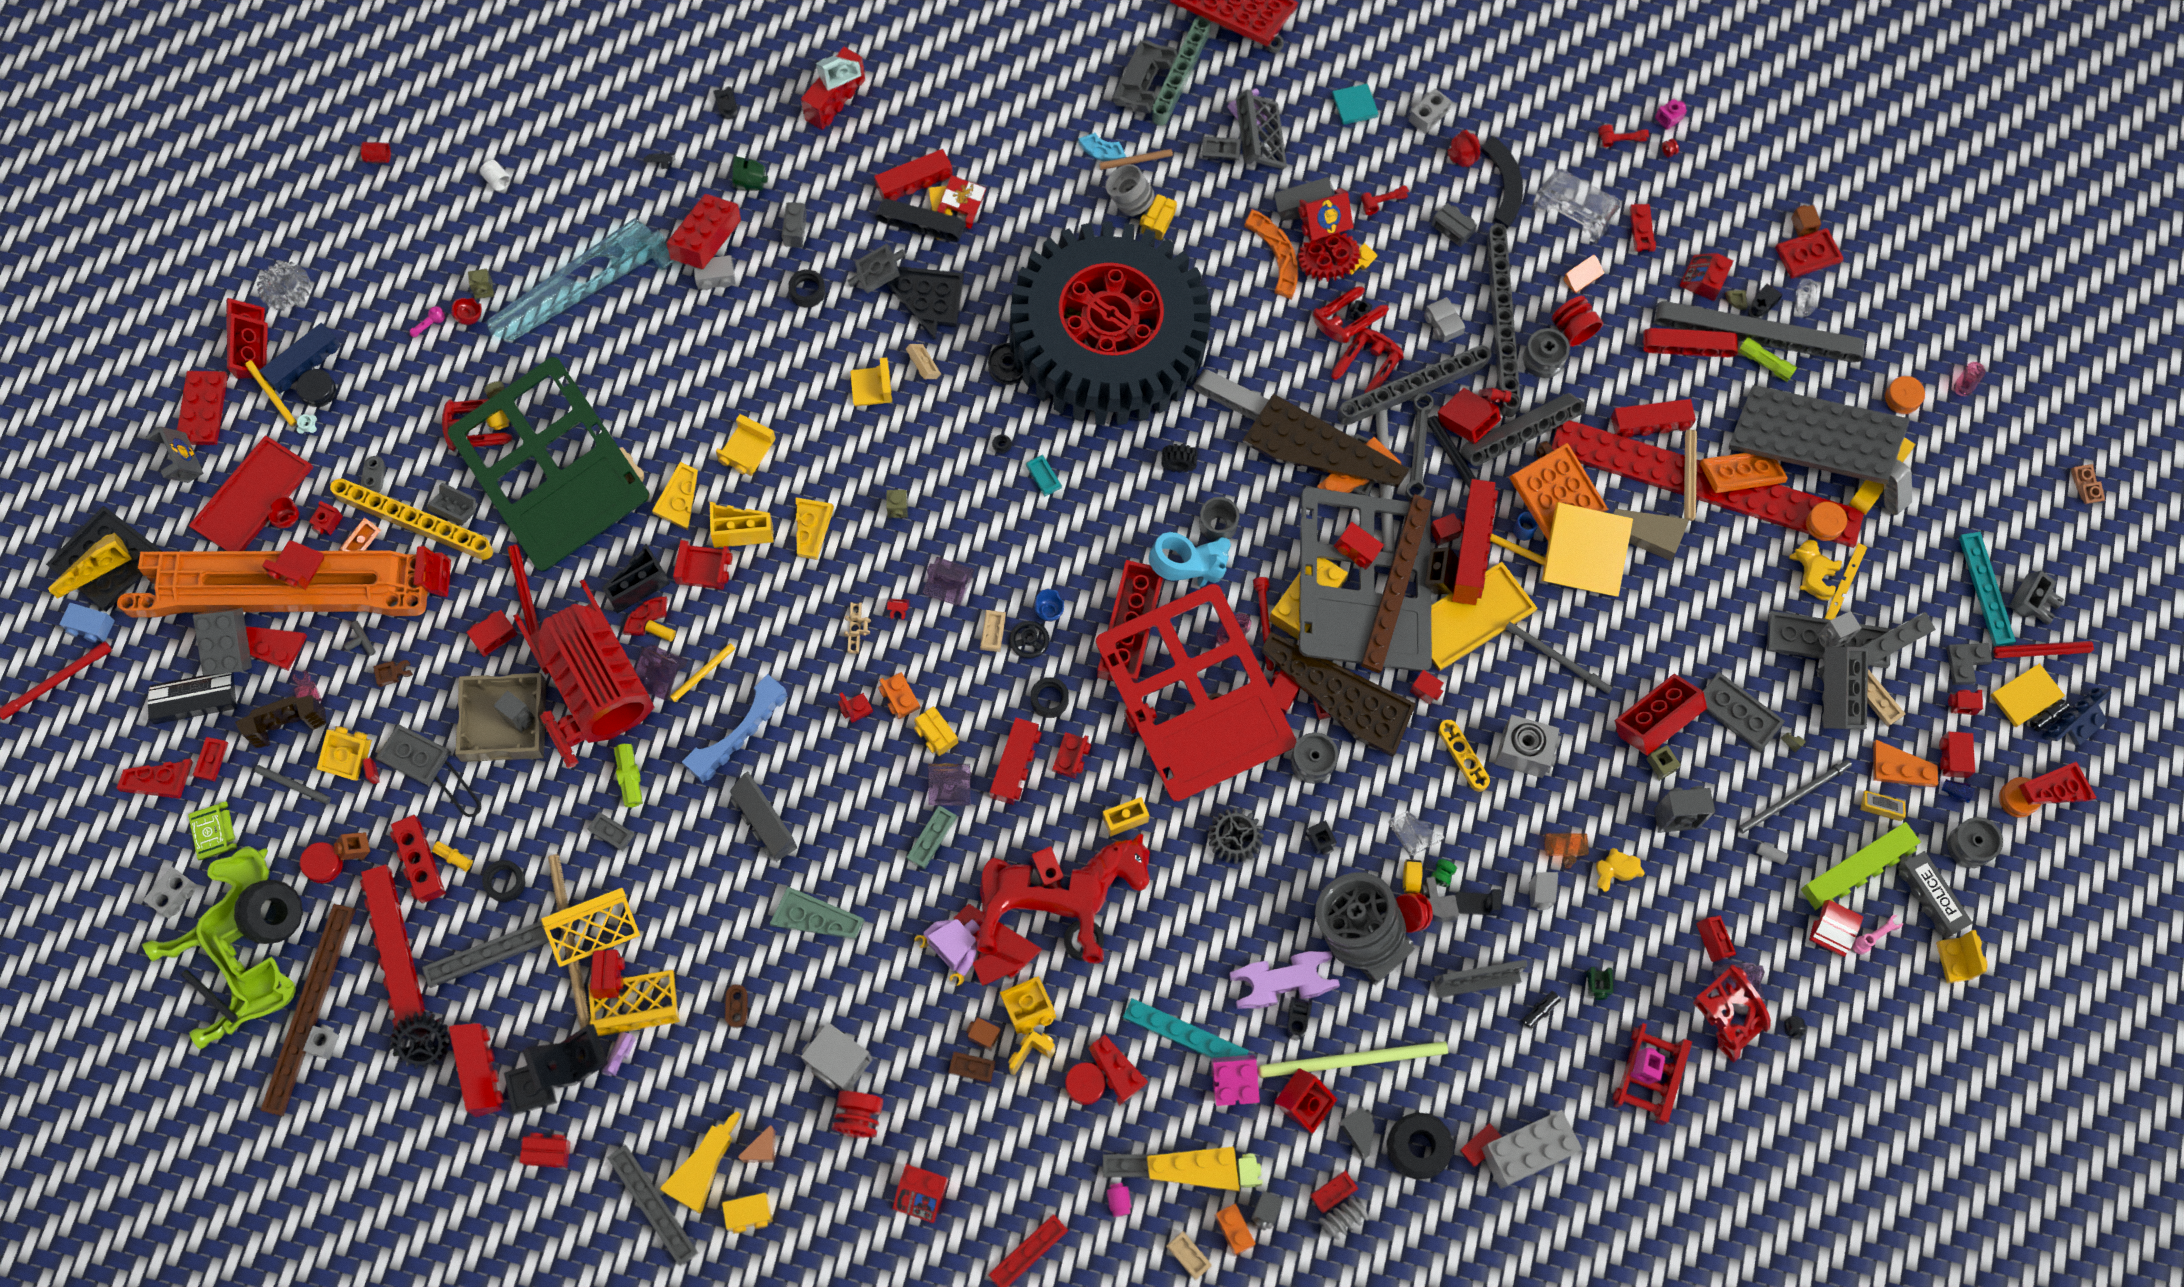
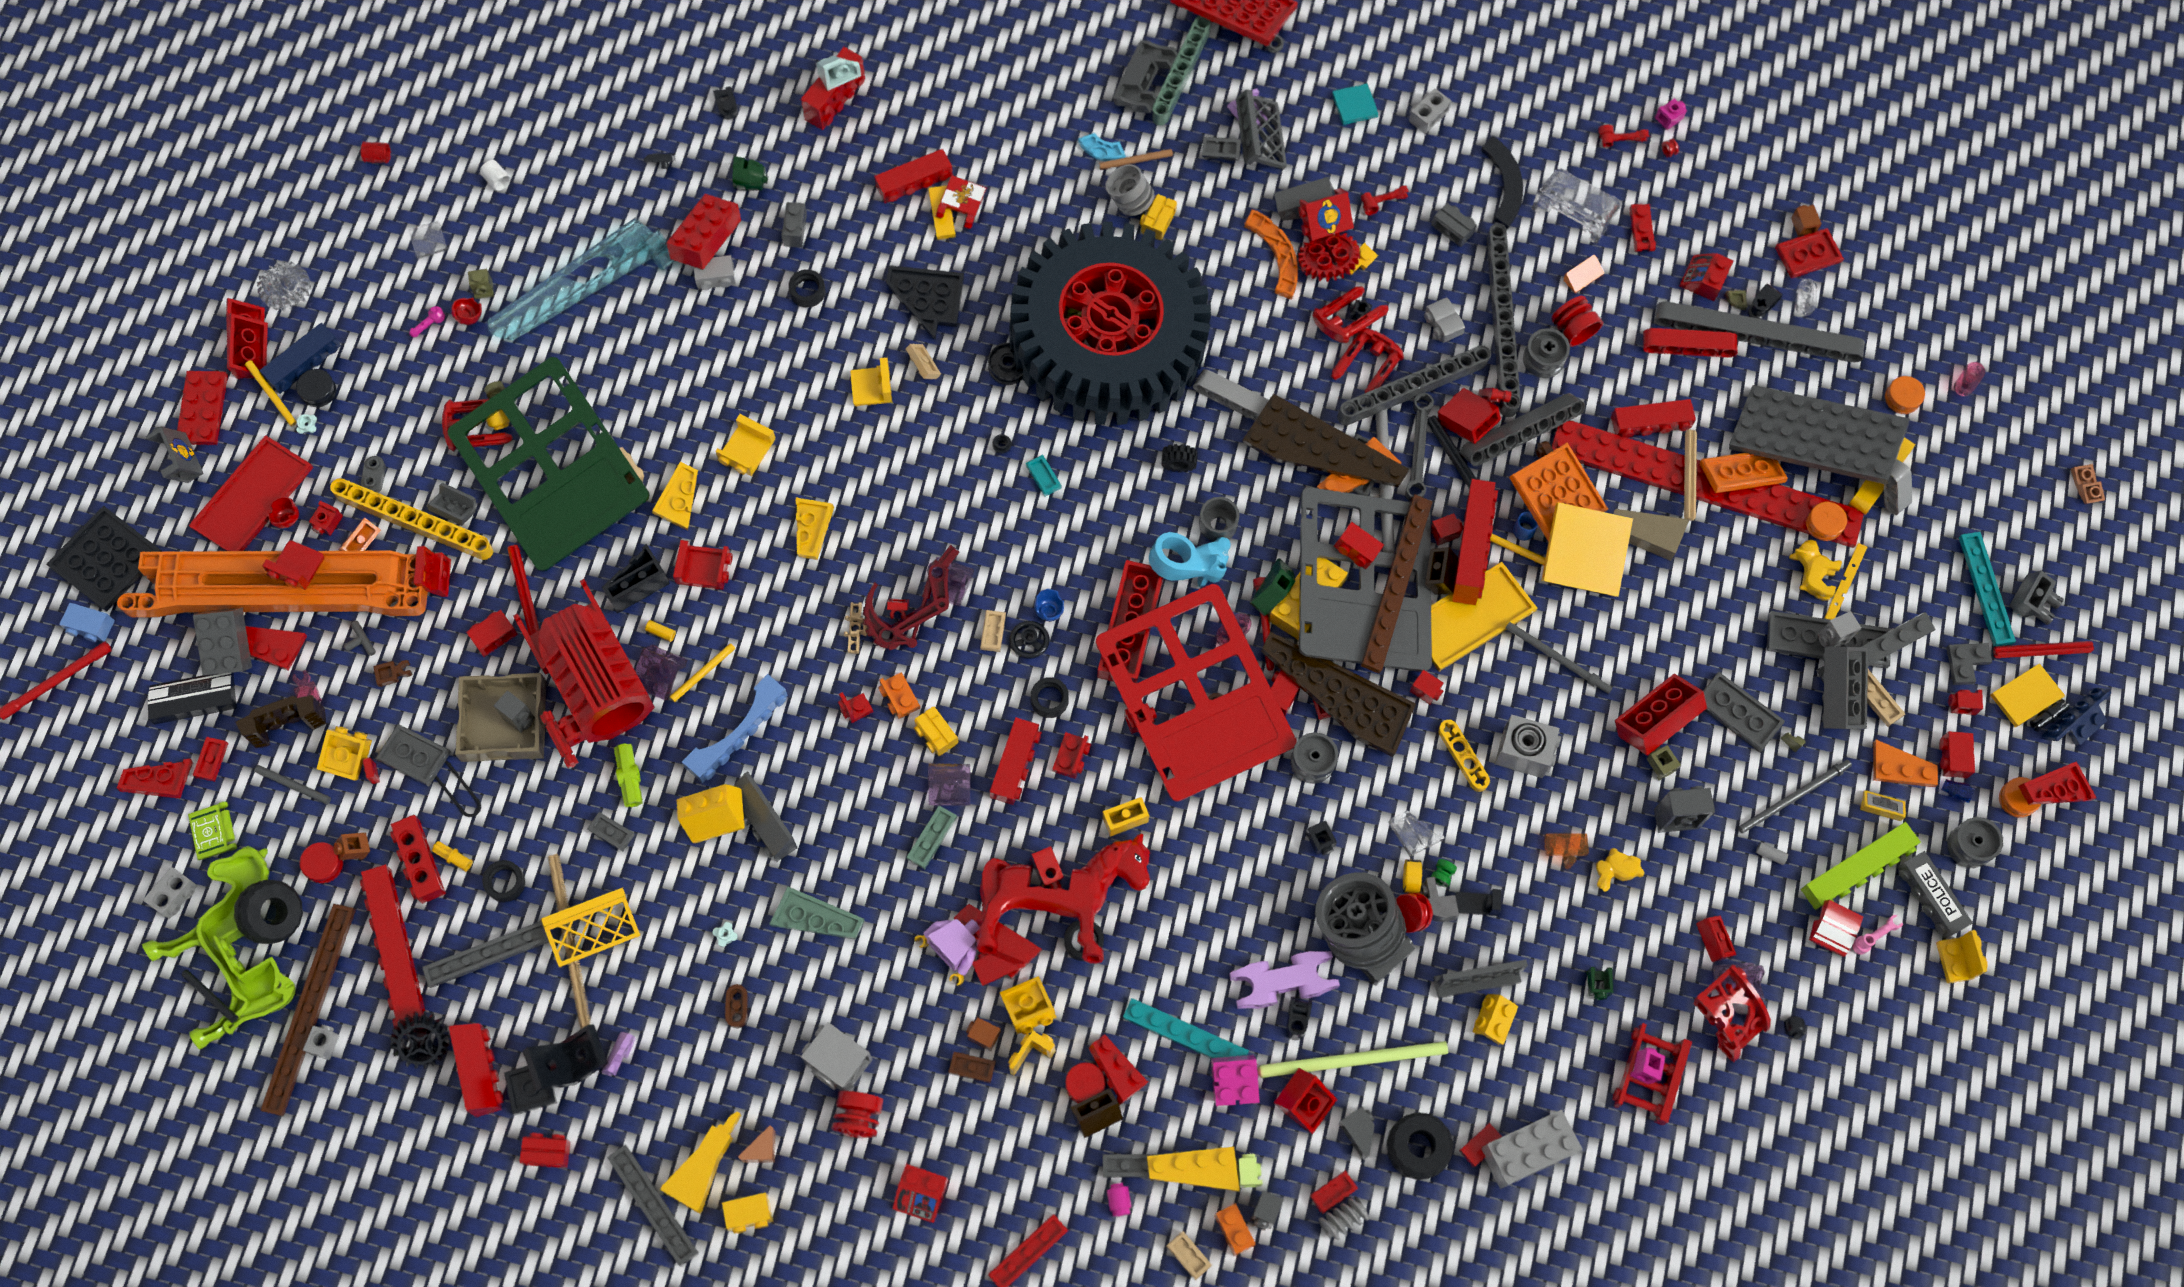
yellow wedge [48,533,132,599] -> none
yellow fence [588,970,680,1036] -> none
red brick [590,950,625,999] -> none
red tile [623,596,668,636] -> none
yellow wedge [710,502,774,548] -> none
dark grey plate [847,244,906,293] -> none
black beam [875,199,966,242] -> none
olive brick [886,490,908,518] -> none
dark grey gear [1207,808,1264,864] -> none
red helmet [1448,129,1480,167] -> none
black pin [1521,991,1561,1029] -> none
light grey slope [1529,872,1558,910] -> none
lime axle [1738,337,1797,382] -> none
none -> clear piece [409,221,448,259]
none -> yellow slope [676,784,745,843]
none -> light aqua plate [713,922,738,947]
none -> dark red piece [863,545,960,650]
none -> dark brown brick [1071,1088,1123,1138]
none -> dark green slope [1250,558,1295,616]
none -> yellow bracket [1472,994,1518,1045]

